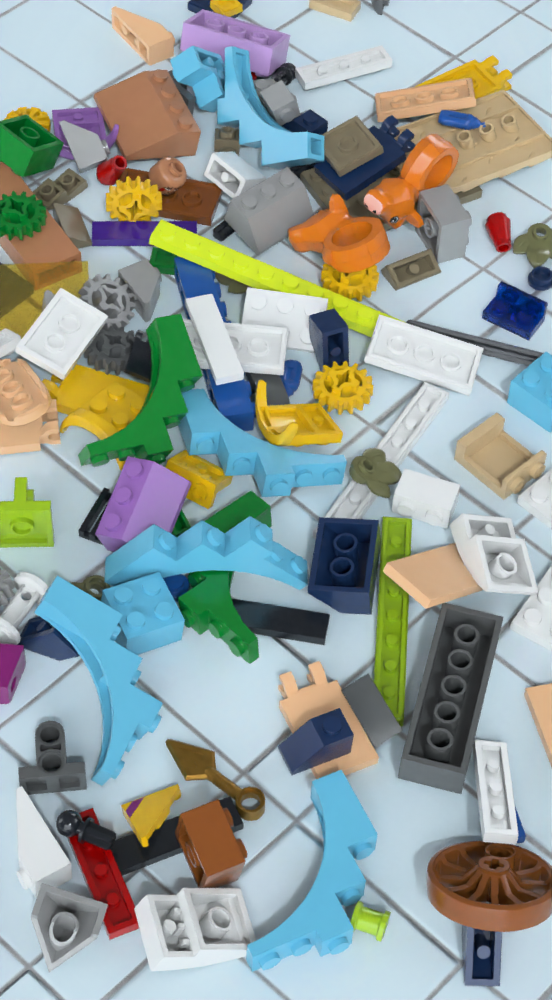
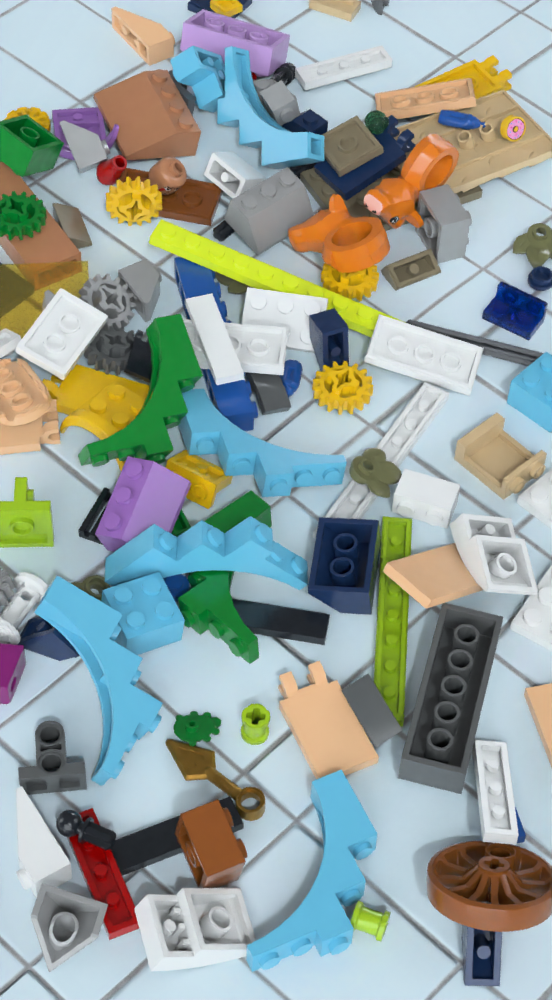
dark tan slope [33,168,88,210] -> none
dark purple tile [92,221,197,246] -> none
yellow tile [121,784,181,847] -> none
green tile [149,247,179,275] -> none
dark tan slope [214,126,240,156] -> none
yellow piece [255,379,343,447] -> none
dark blue slope [278,708,354,775] -> none
red cone [485,212,512,253] -> none
none -> green piece [173,711,221,747]
none -> lime bush [241,704,270,745]
none -> clear green plate [364,110,389,135]
none -> tile [500,115,526,142]

